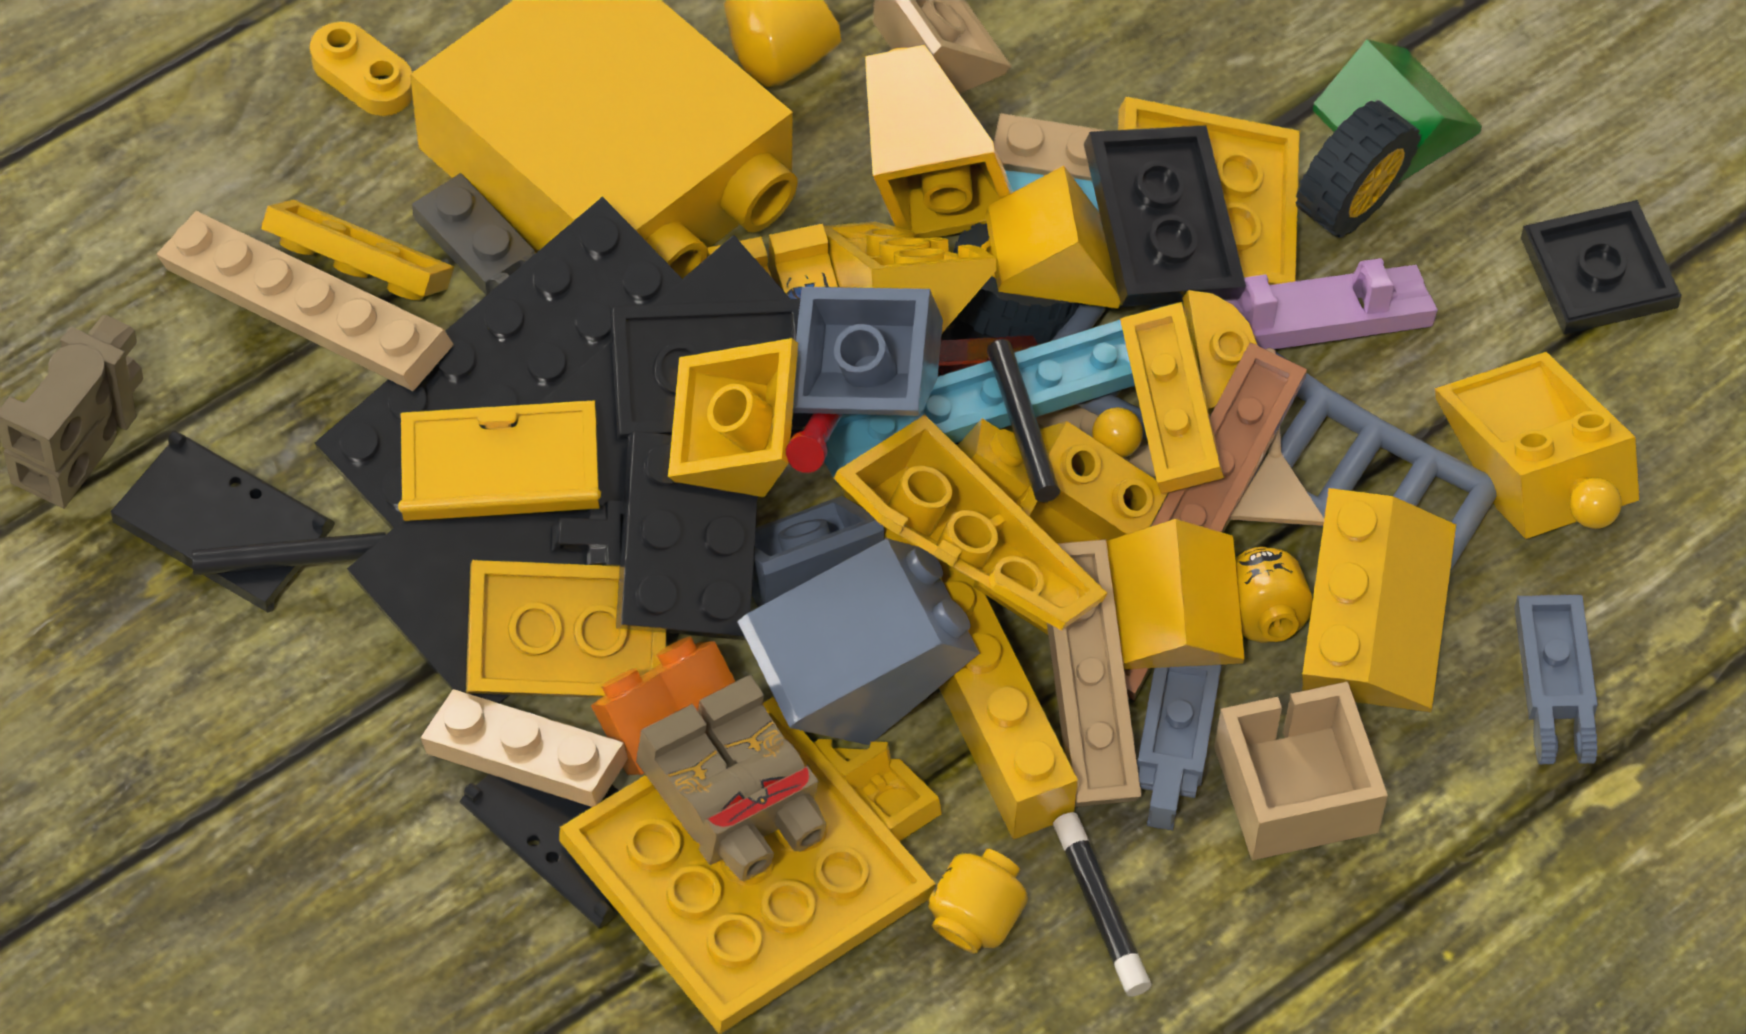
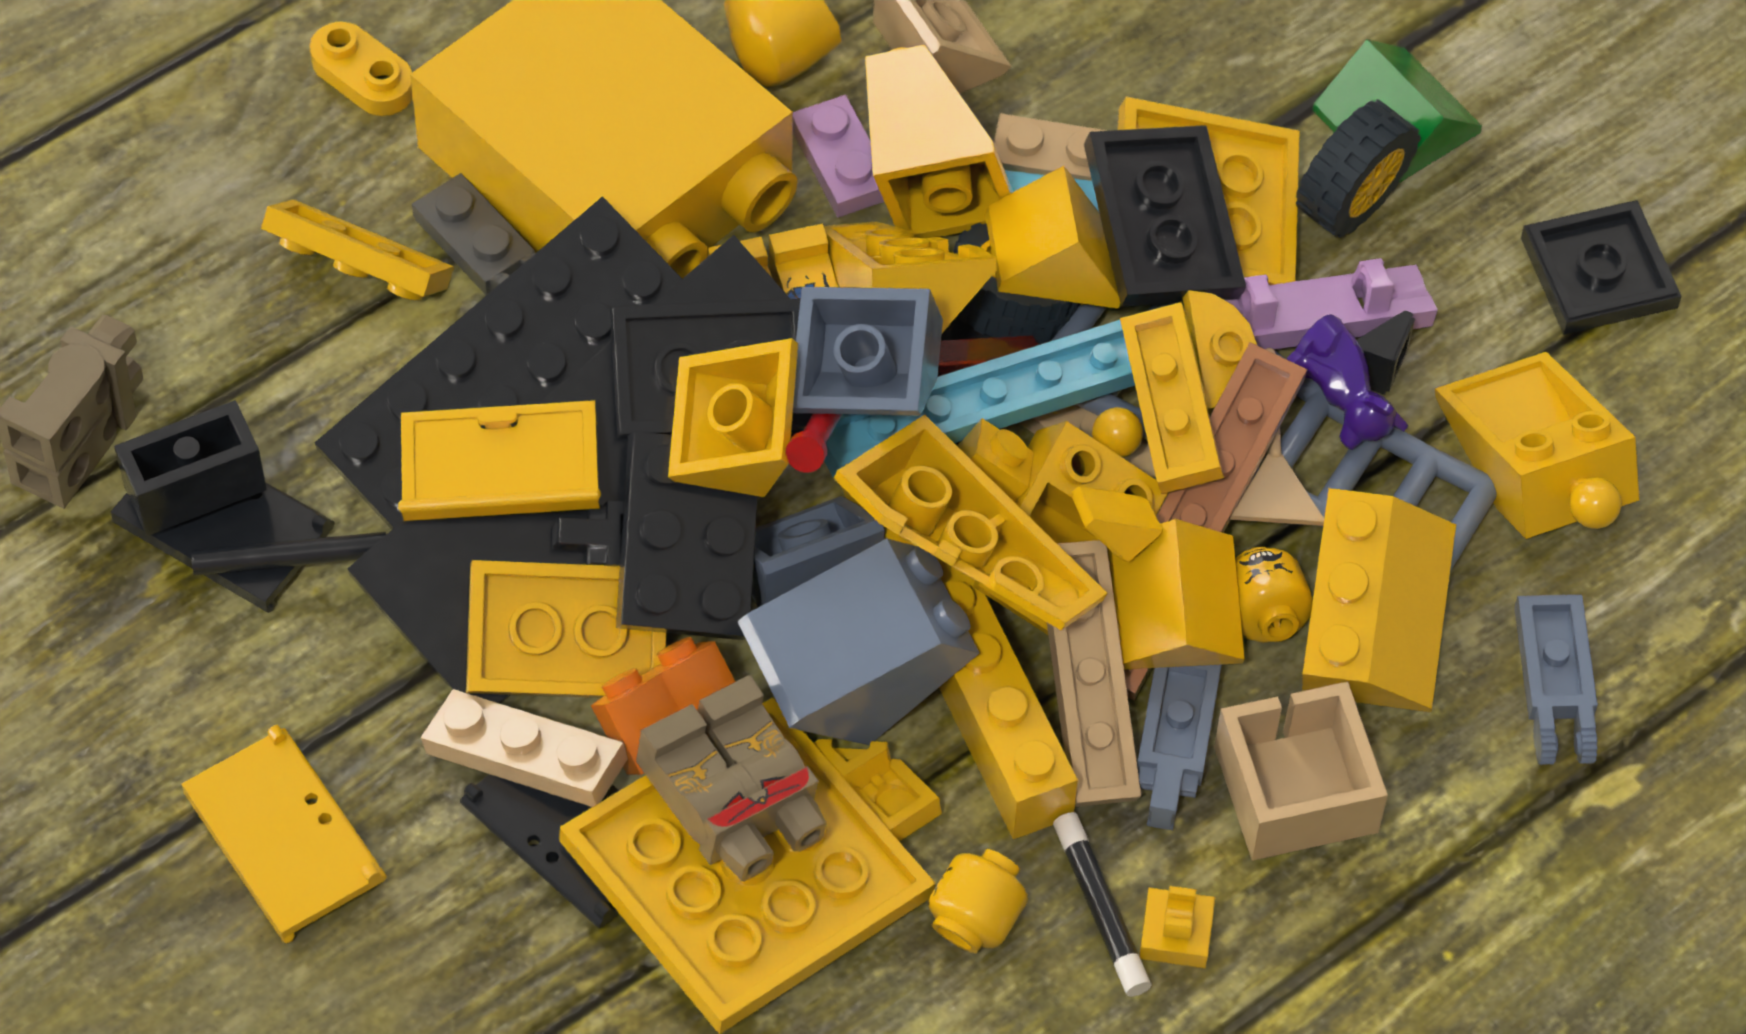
tan plate [156,211,454,391] -> none
black bar [987,339,1060,502] -> none
none -> black brick [114,400,267,536]
none -> yellow door [182,725,387,943]
none -> lavender plate [793,95,884,218]
none -> yellow slope [1072,486,1162,562]
none -> yellow tile [1139,886,1215,969]
none -> dark purple animal [1287,314,1408,450]
none -> black slope [1357,310,1415,395]

